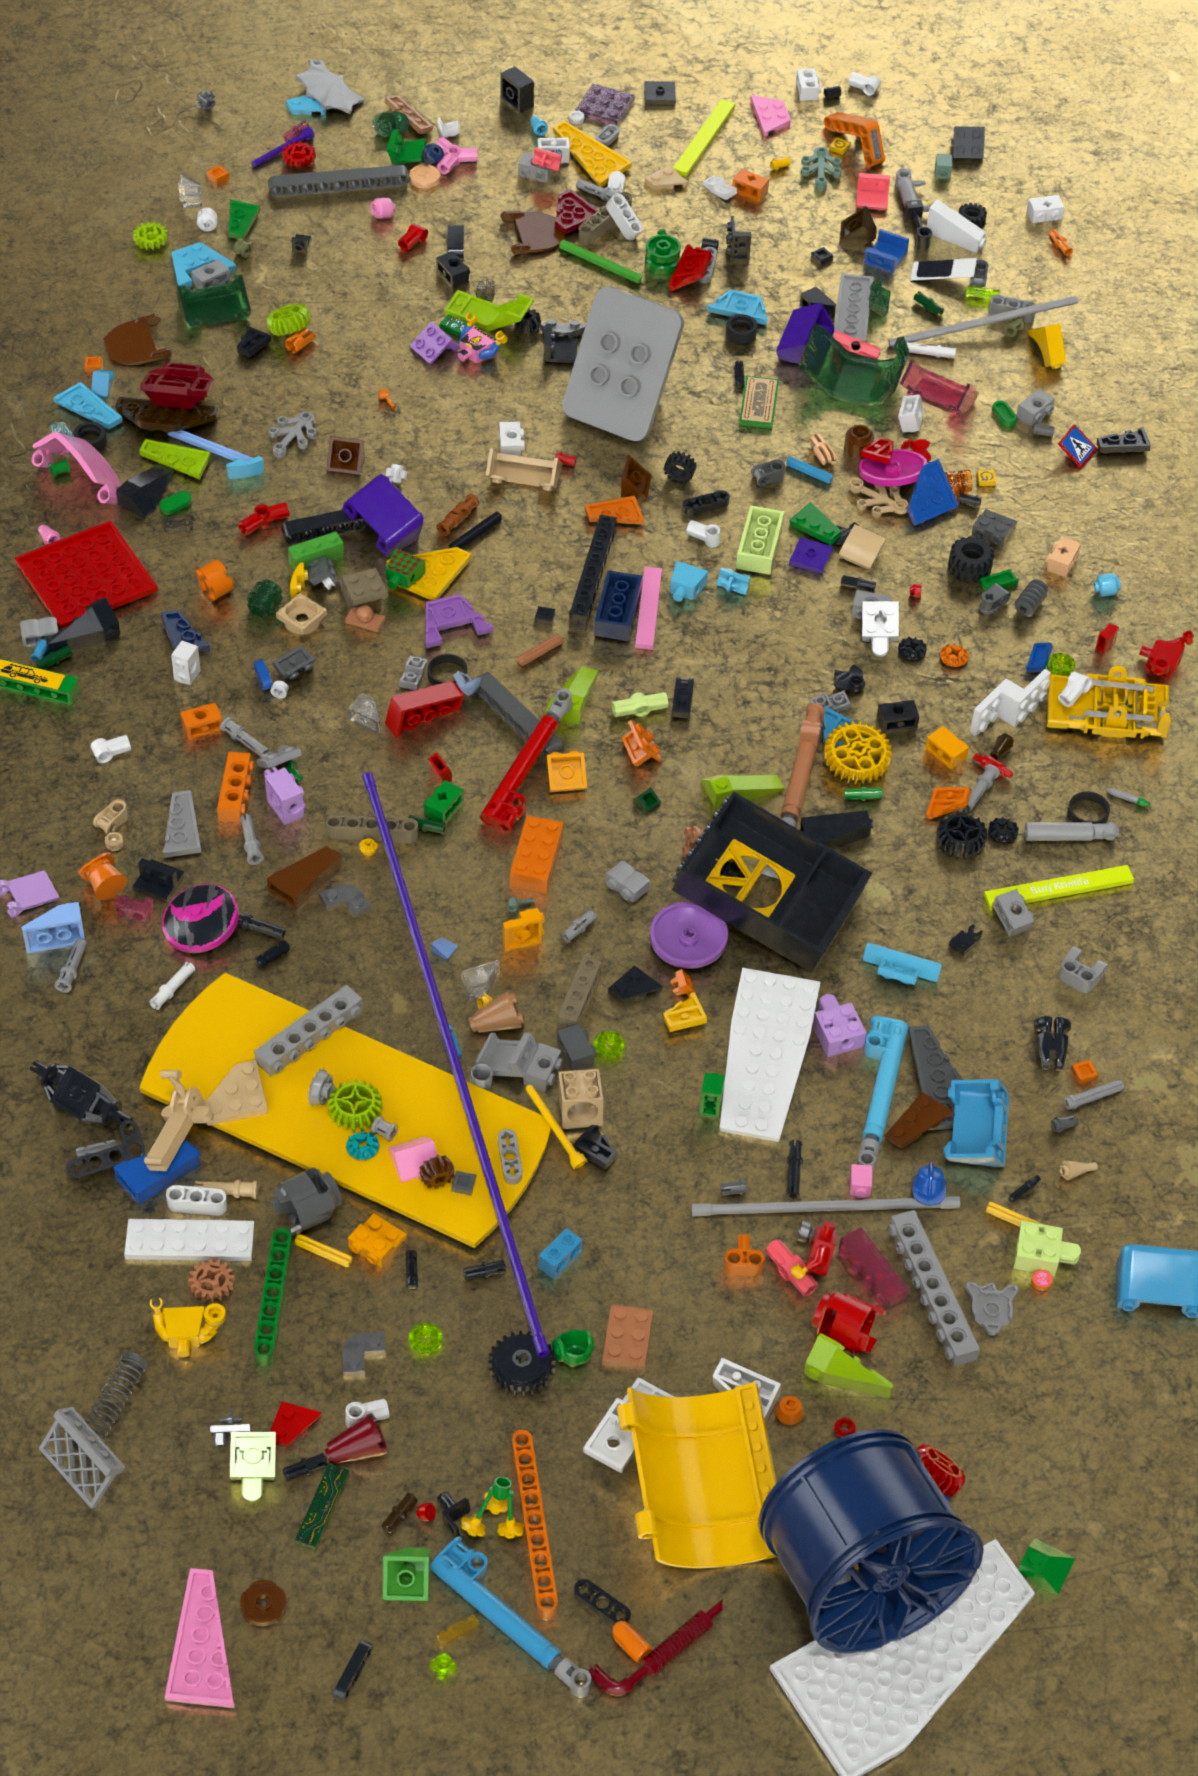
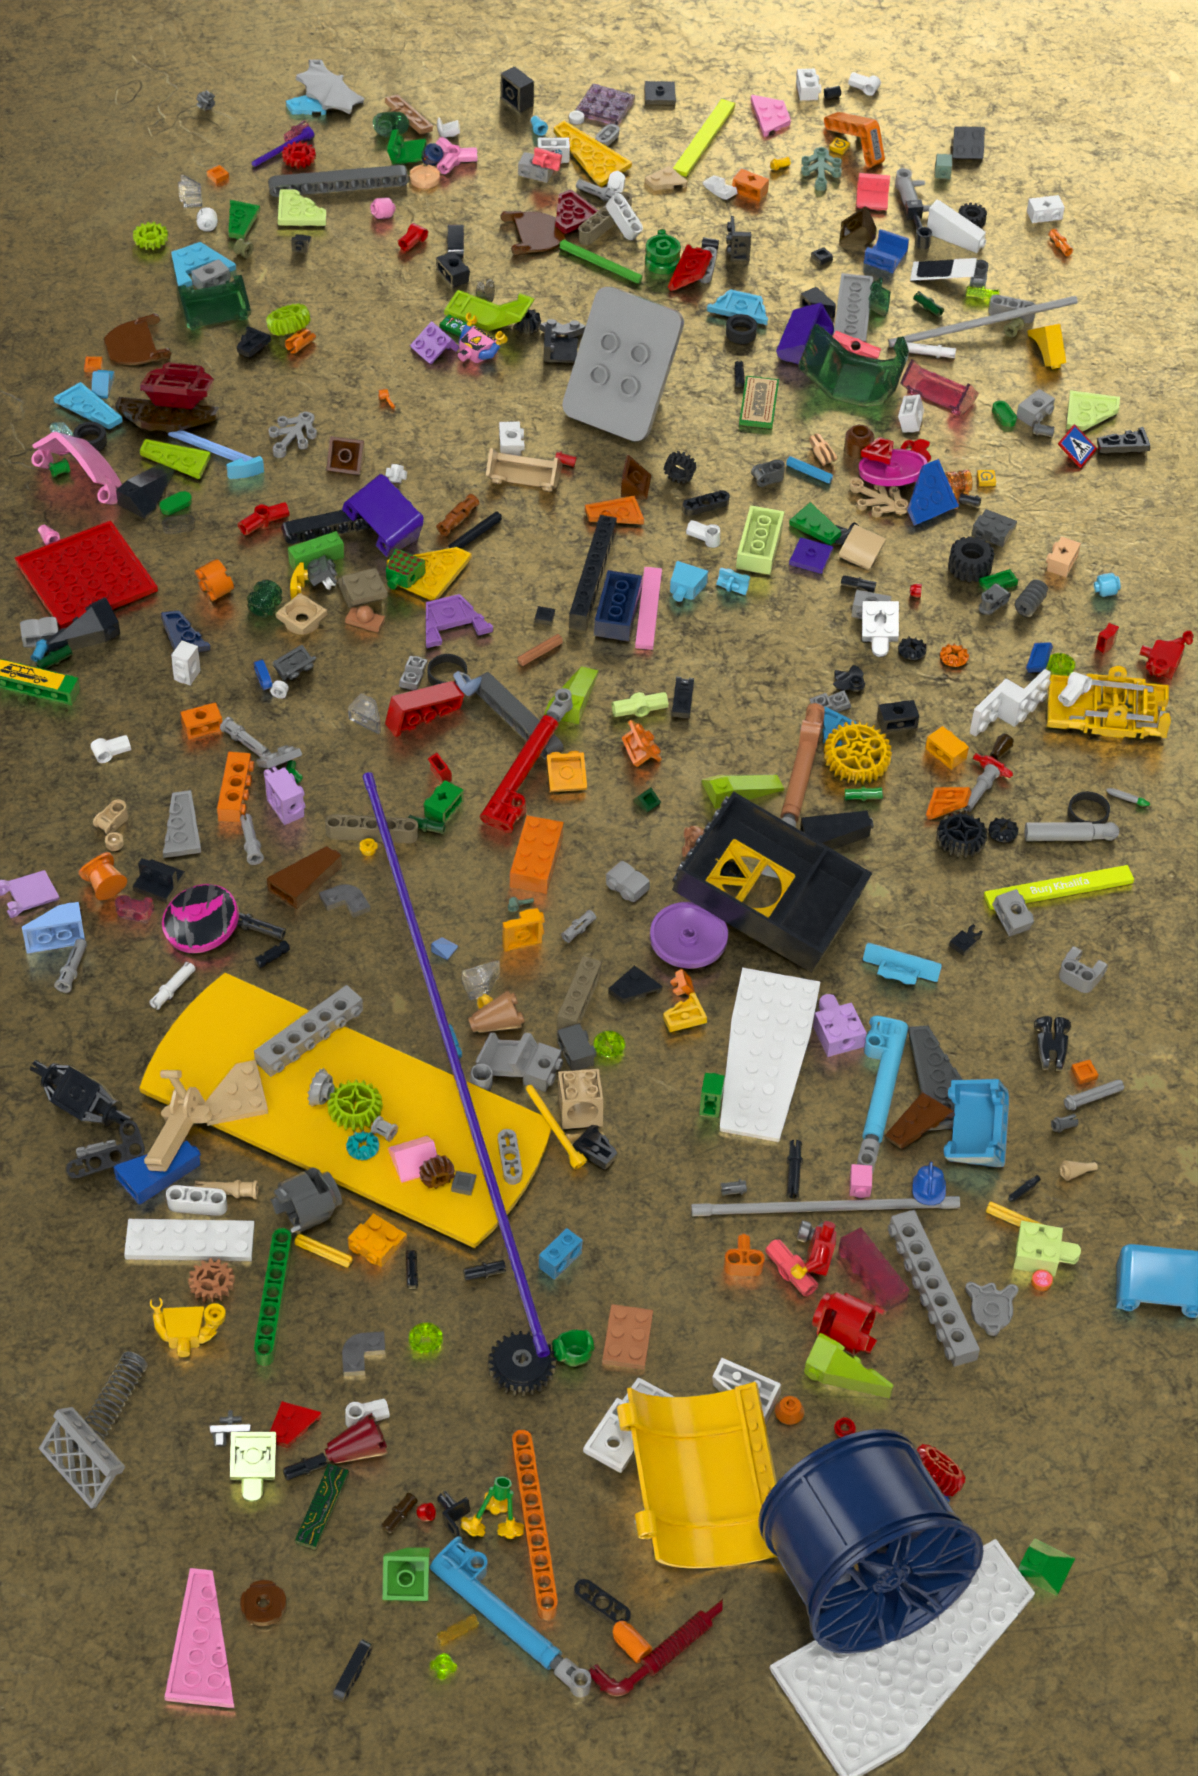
none -> yellowish green plate [278,189,326,226]
none -> yellowish green plate [1066,390,1120,431]

